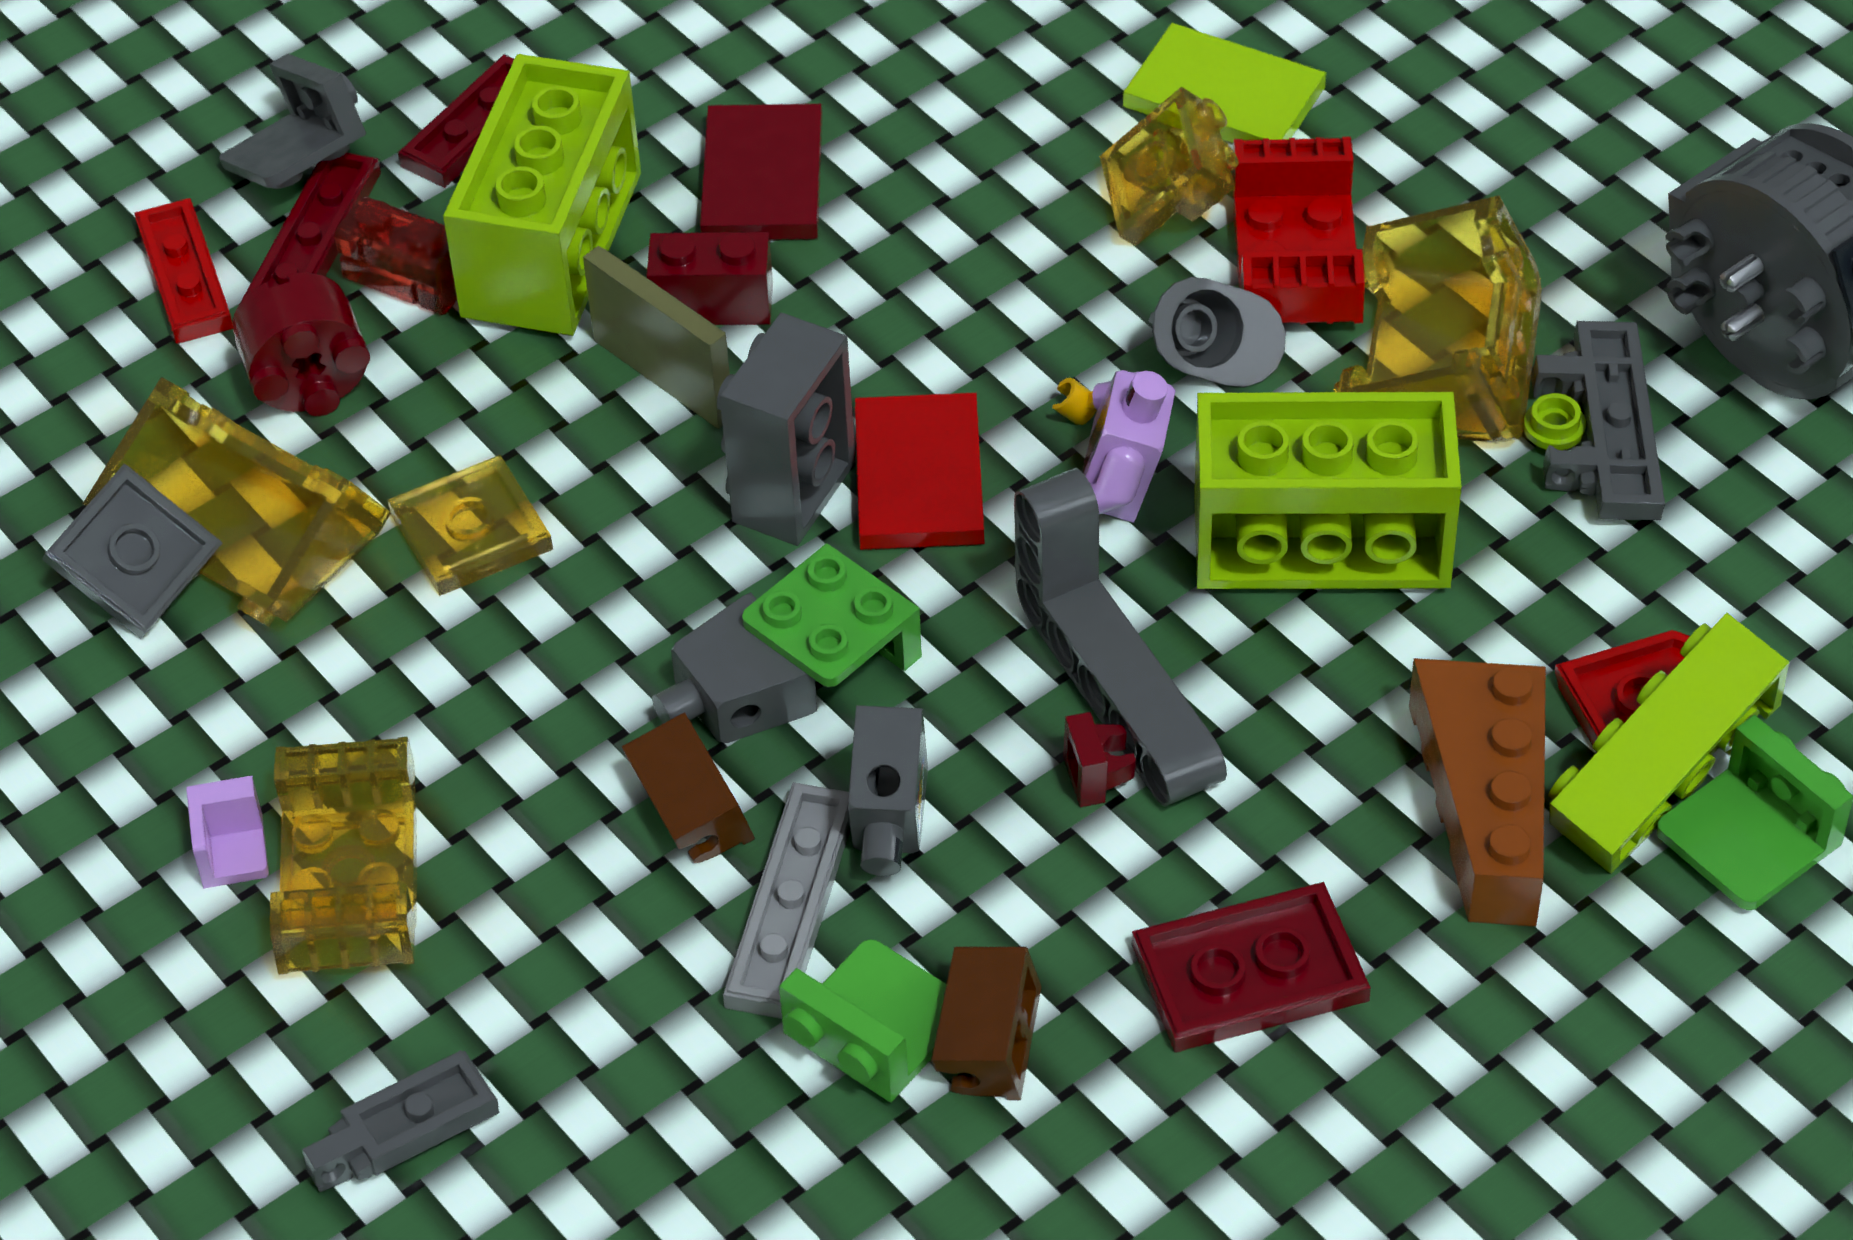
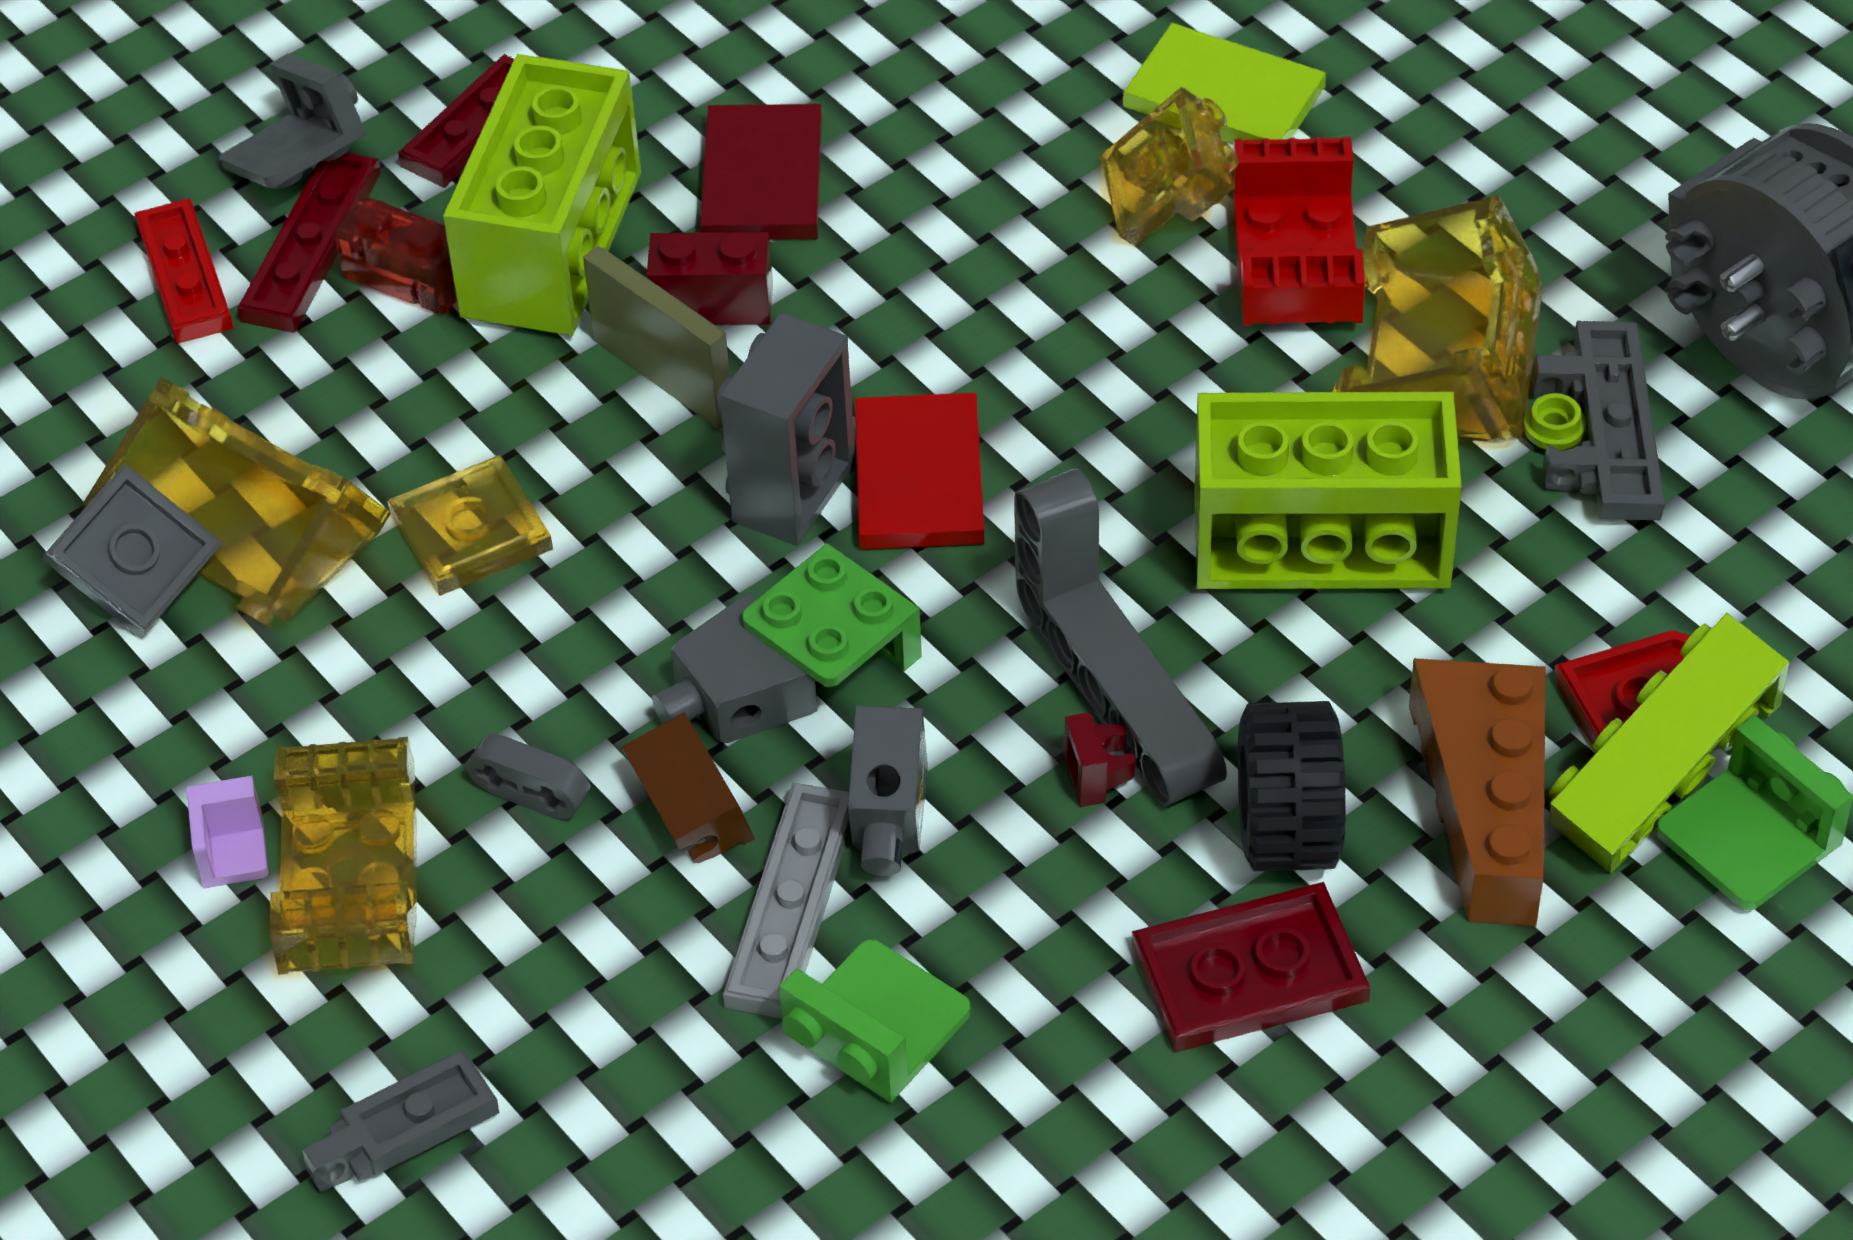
dark red brick [232,272,370,416] -> none
reddish brown hinge [931,947,1041,1101] -> none
lavender torso [1052,370,1175,523] -> none
dark grey piece [1149,277,1286,387] -> none
none -> dark grey beam [466,734,590,820]
none -> black tyre [1238,701,1346,871]

